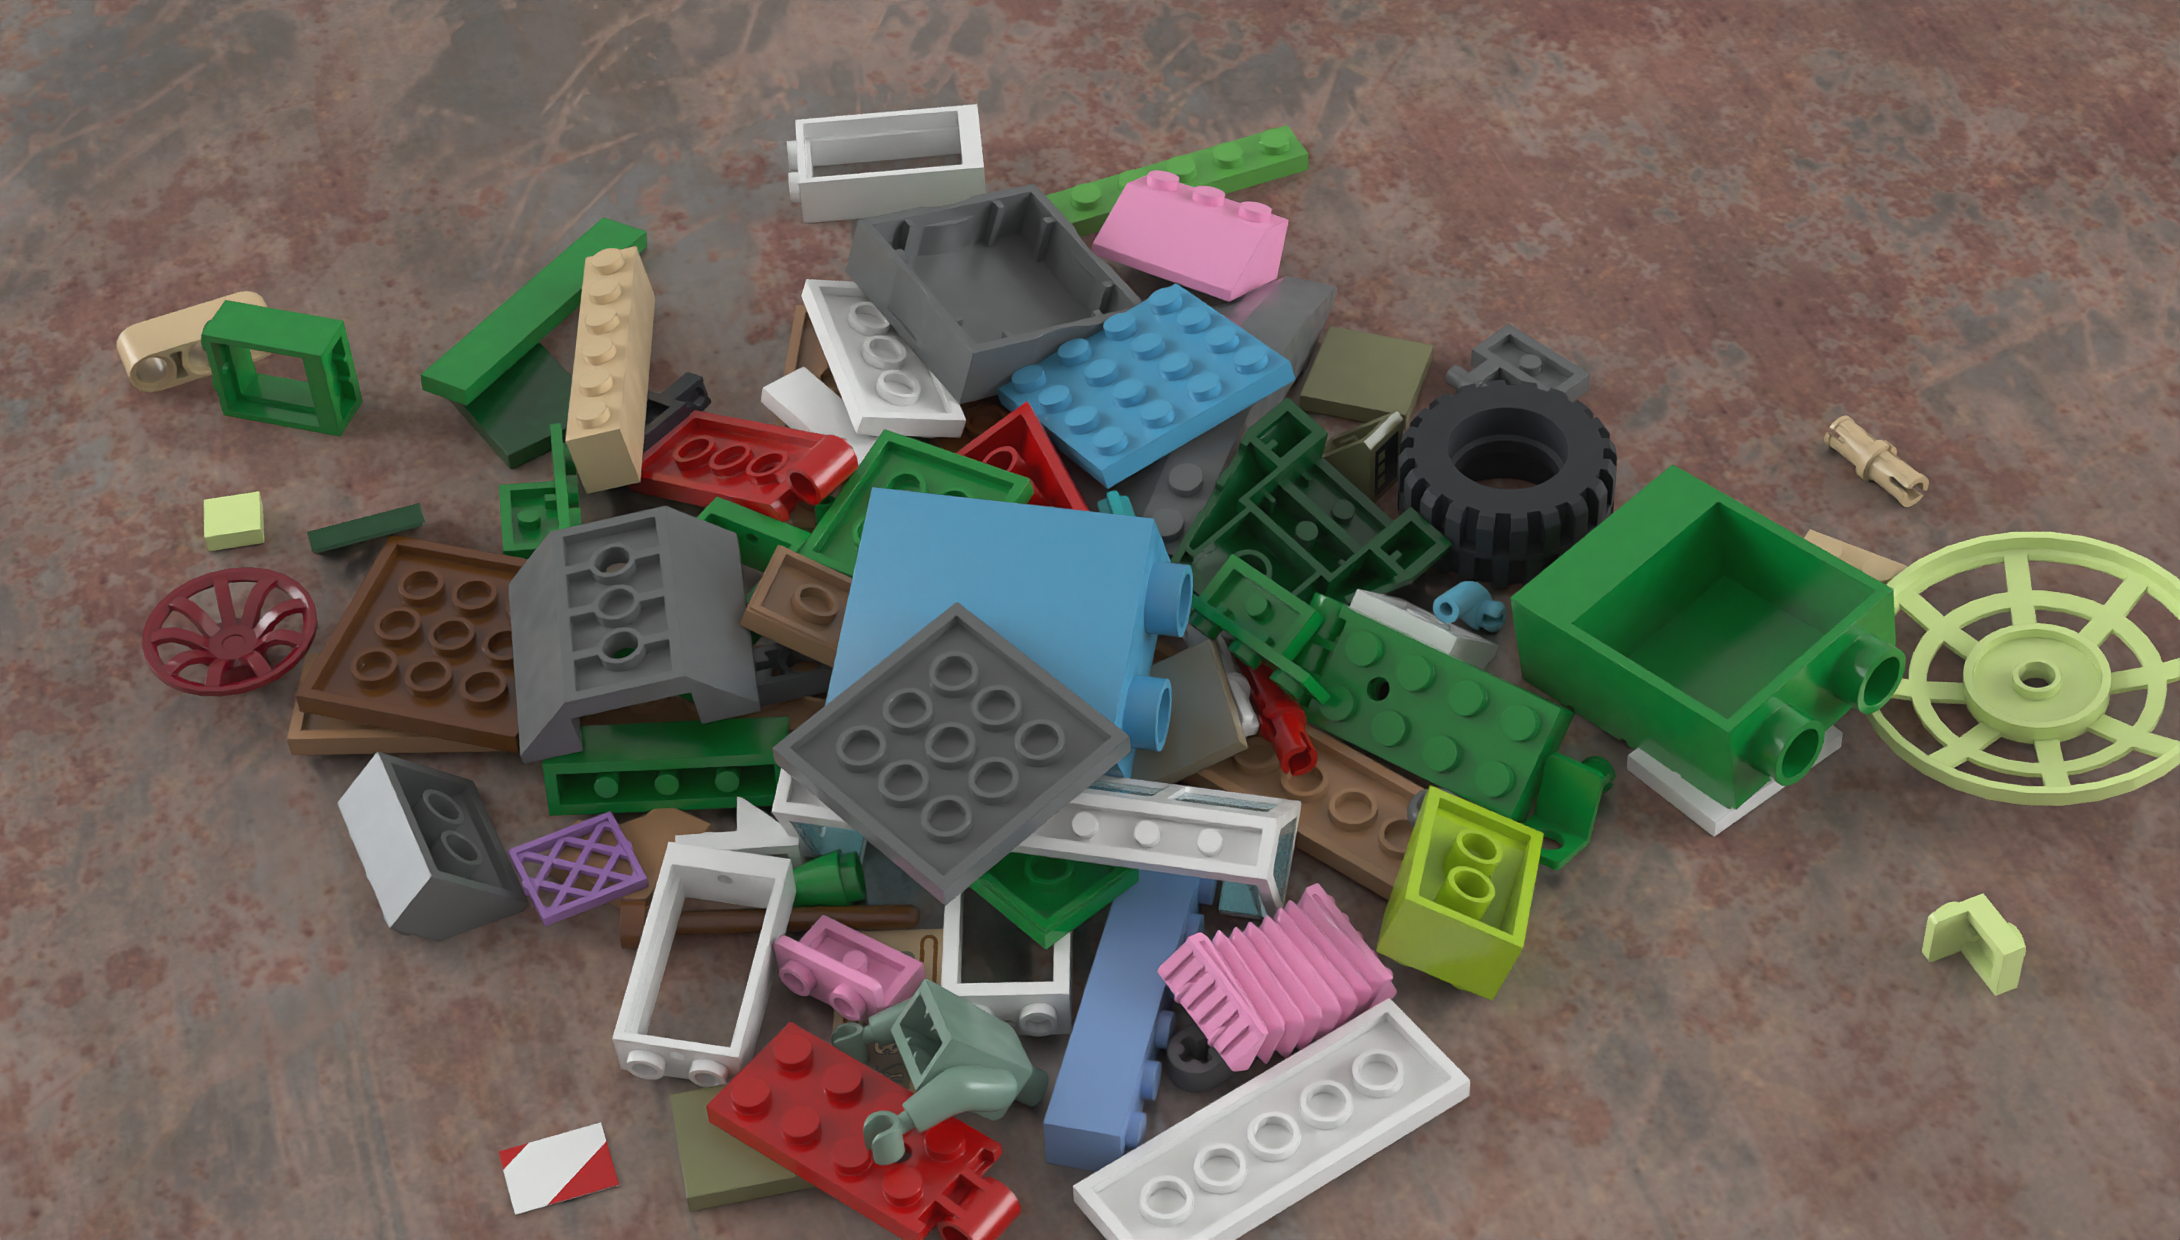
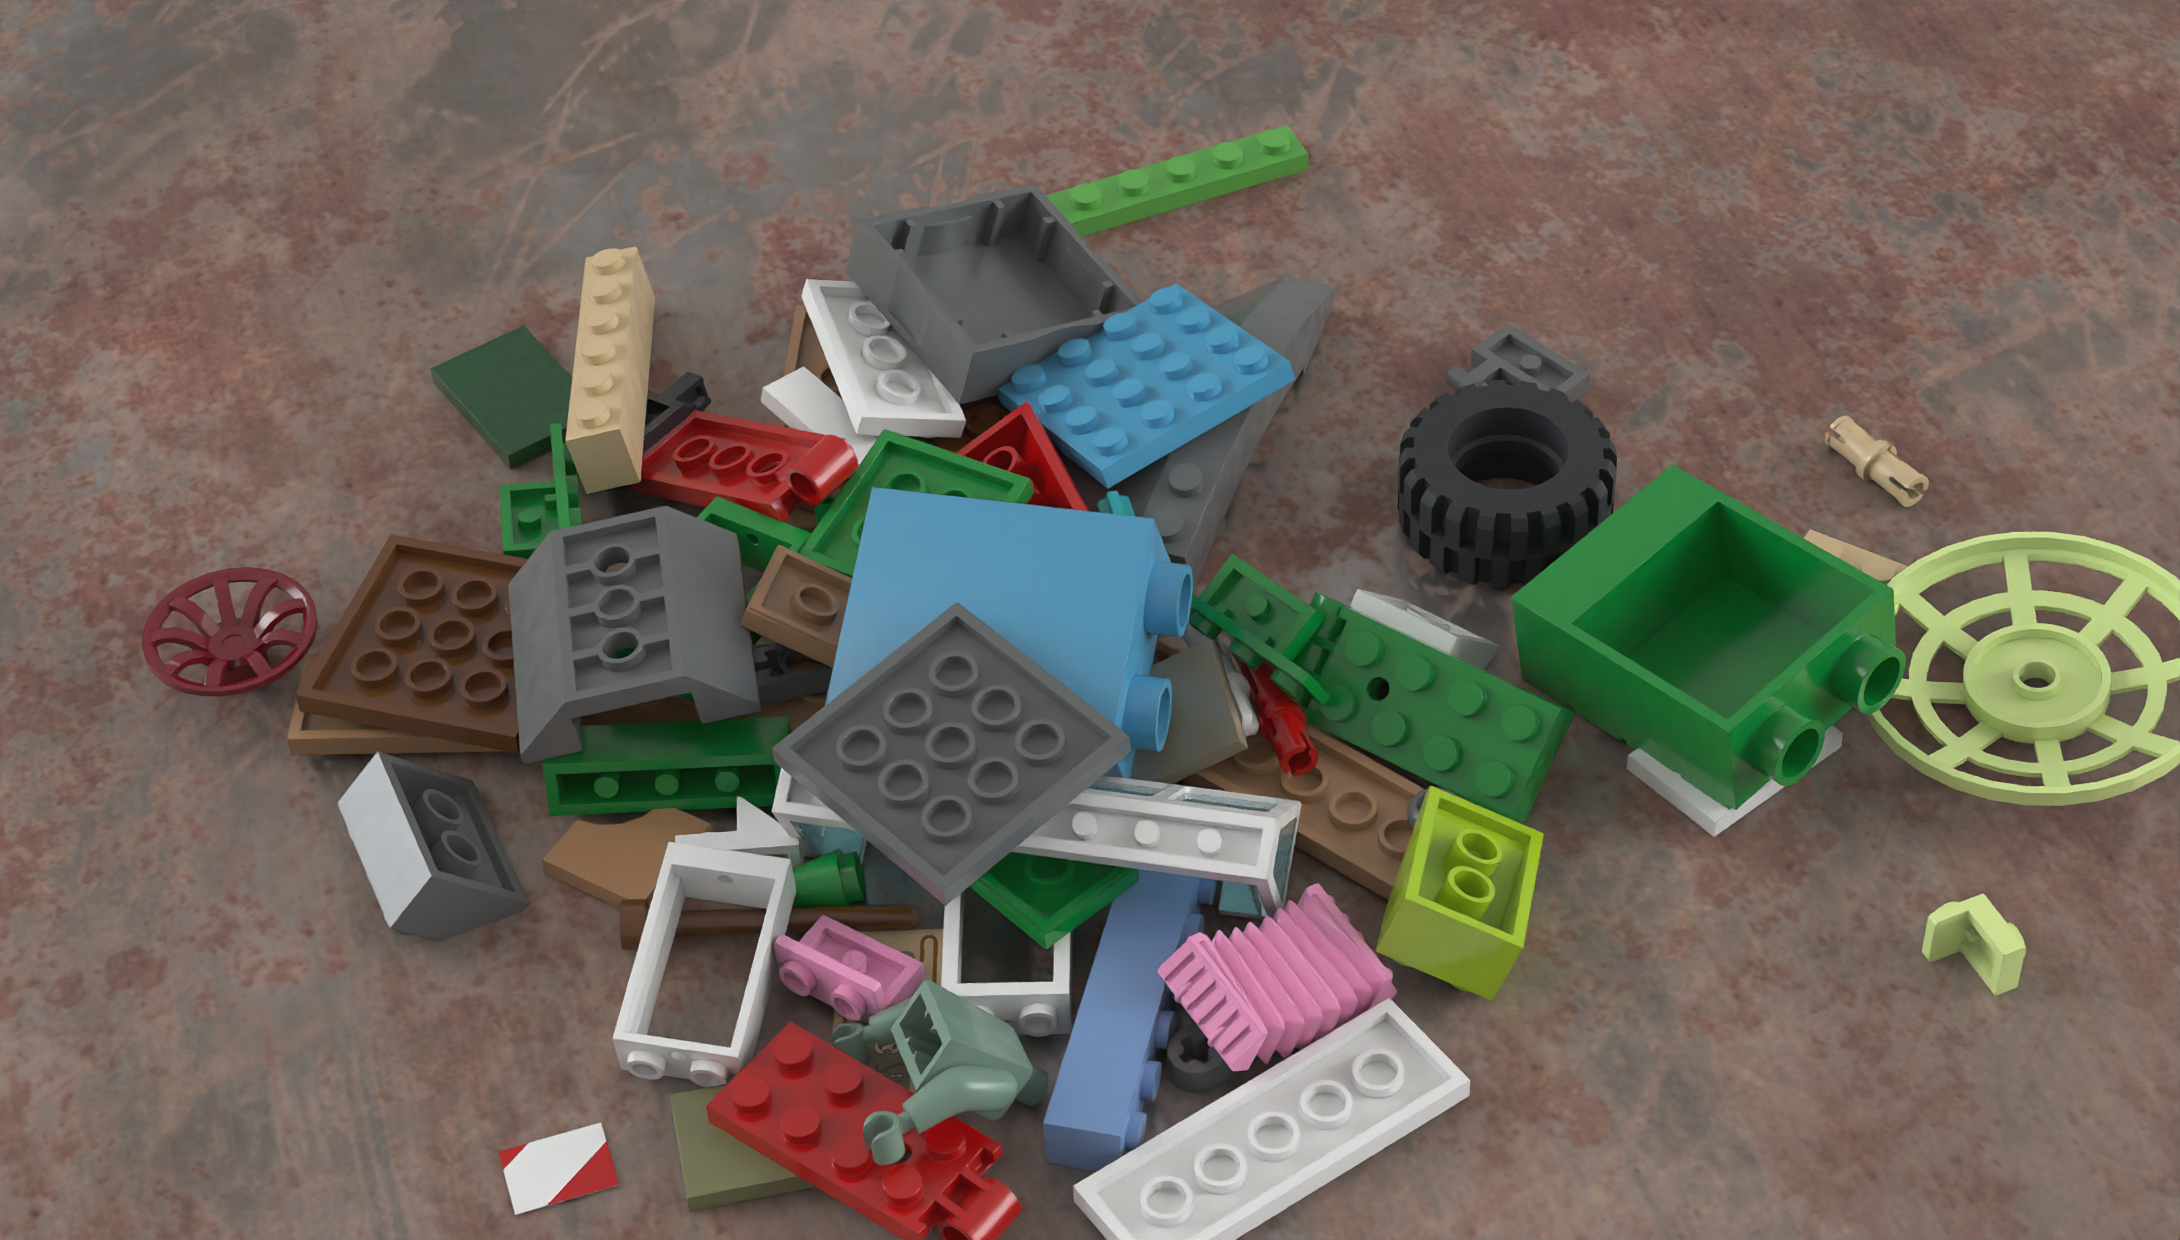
tan beam [117,291,272,393] -> none
green window [201,300,363,437] -> none
yellowish green tile [204,491,264,551] -> none
dark green tile [307,503,425,554] -> none
green tile [420,217,647,406] -> none
medium lavender window [508,811,649,927] -> none
white window [787,104,986,224] -> none
bright pink slope [1091,170,1289,302] -> none
dark green wedge [1170,397,1452,606] -> none
olive tile [1300,326,1434,430] -> none
olive slope [1322,410,1403,503] -> none
medium azure arm [1433,581,1507,632] -> none
green bracket [1523,752,1616,870] -> none

